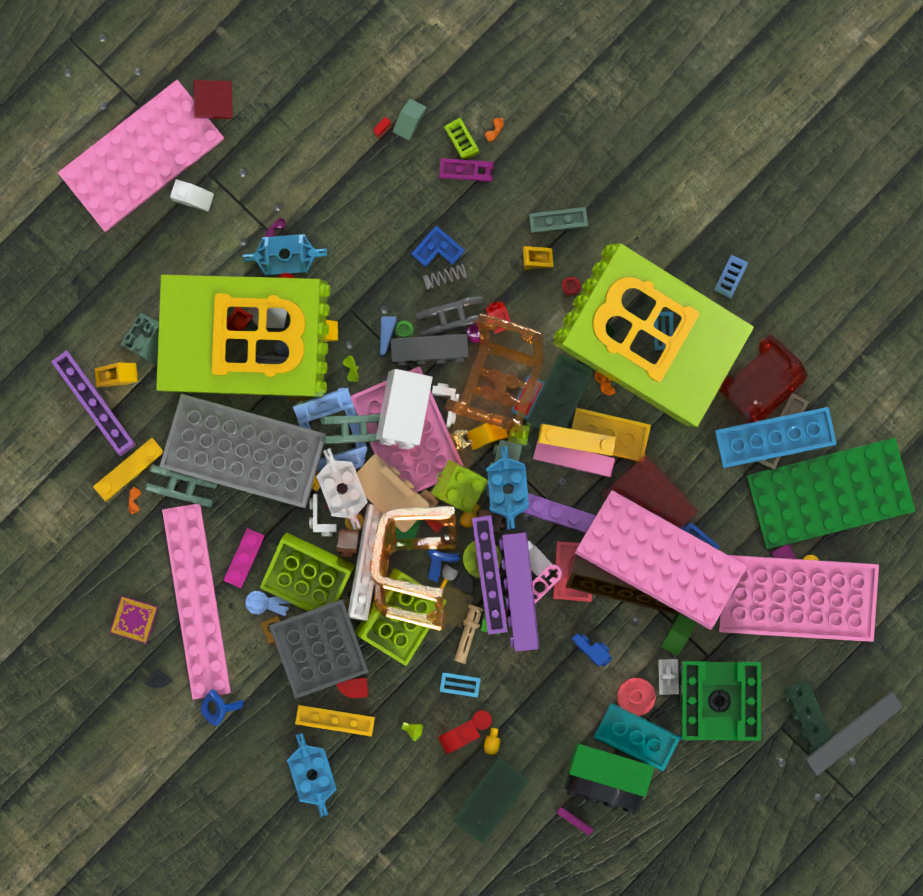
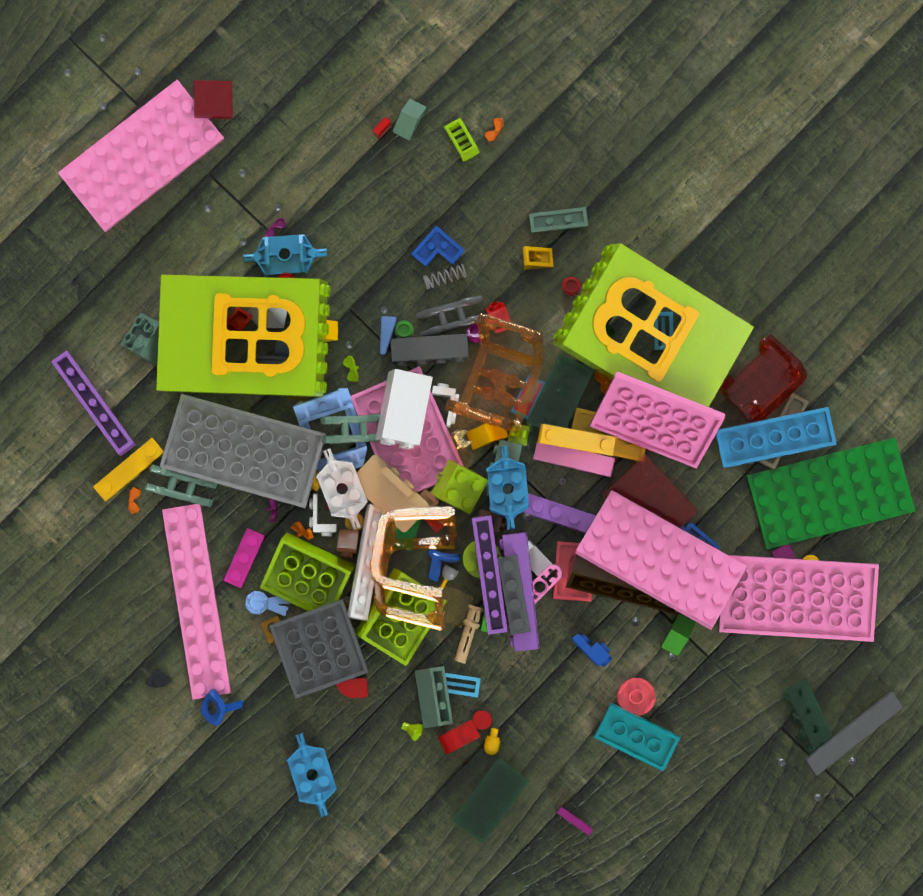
yellow slope [95,363,138,387] -> none
tile [110,596,159,644] -> none
white slope [170,179,214,212] -> none
yellow plate [295,705,375,736] -> none
magenta plate [439,158,494,182] -> none
black tile [454,569,473,595] -> none
yellow cylinder [460,503,481,528] -> none
green piece [564,743,655,814] -> none
white hips [658,659,679,695] -> none
green piece [679,661,761,741] -> none
medium blue slope [714,255,748,299] -> none
none -> magenta piece [266,498,277,523]
none -> orange piece [290,521,313,540]
none -> sand green brick [415,666,453,728]
none -> dark grey plate [497,555,531,635]
none -> bright pink plate [590,372,725,469]

